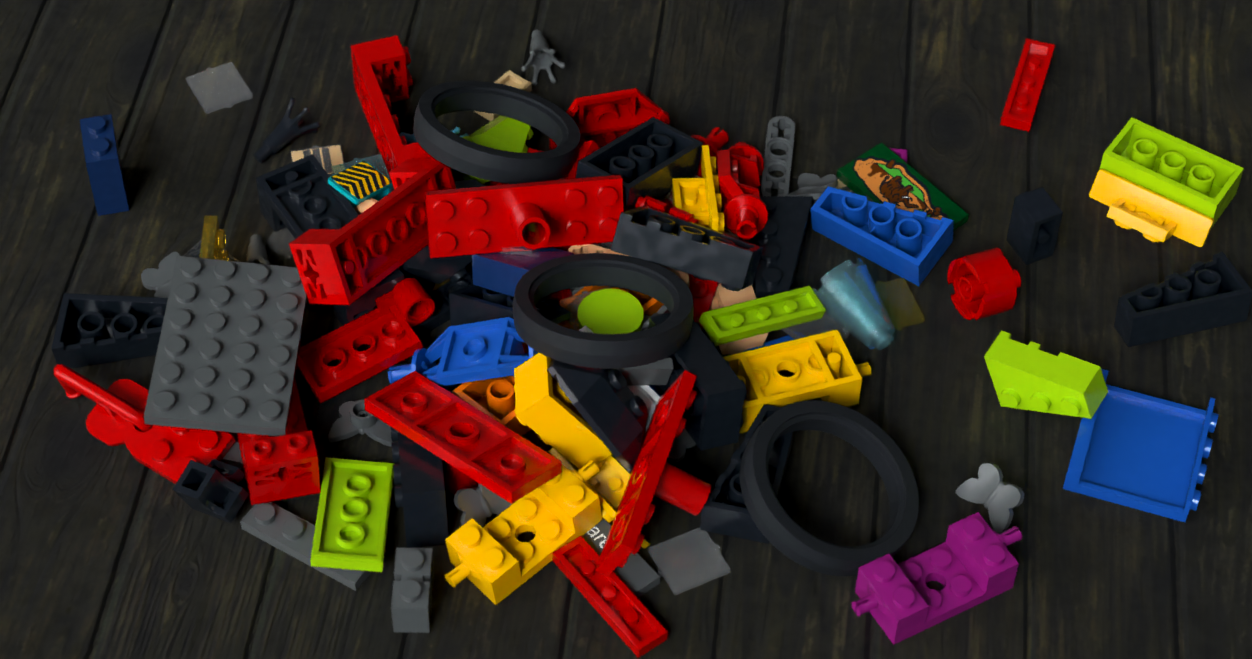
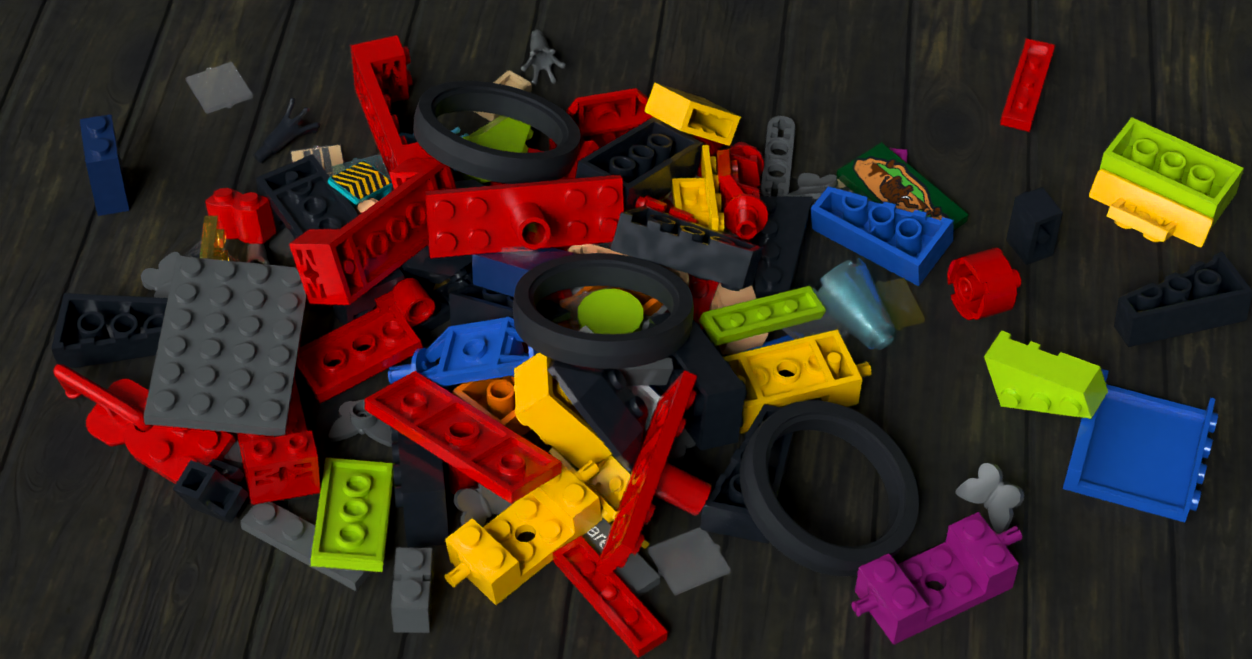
none -> red brick [205,188,276,244]
none -> yellow brick [644,83,741,146]

